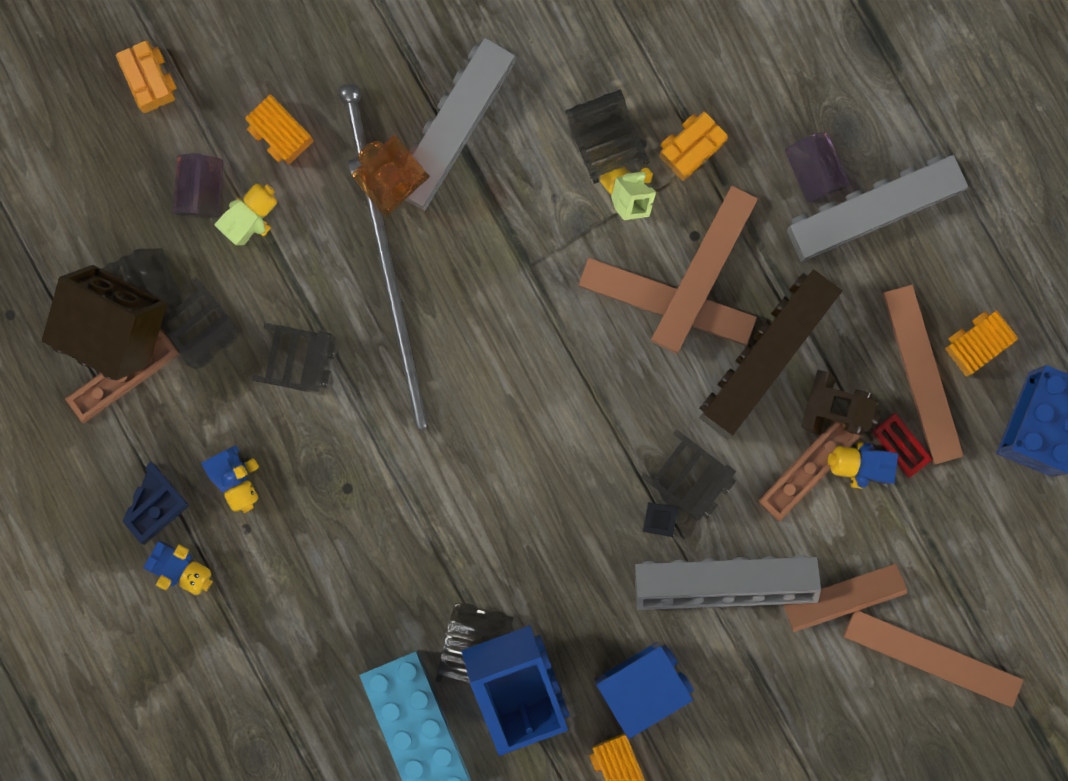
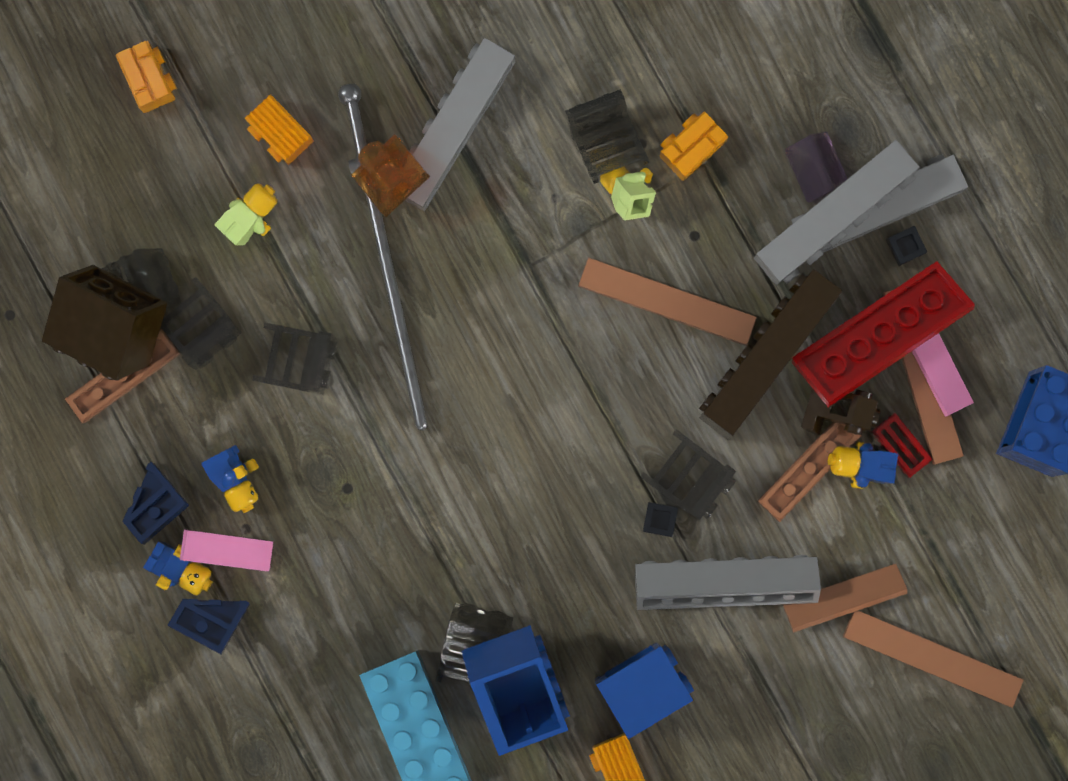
panel [172,153,223,217] -> none
nougat tile [651,186,758,355] -> none
light orange brick [945,310,1019,377] -> none
none -> dark blue wing [168,599,250,655]
none -> bright pink tile [180,530,273,571]
none -> light grey brick [754,140,919,286]
none -> red plate [792,261,975,407]
none -> black plate [886,226,927,266]
none -> bright pink tile [912,333,974,417]

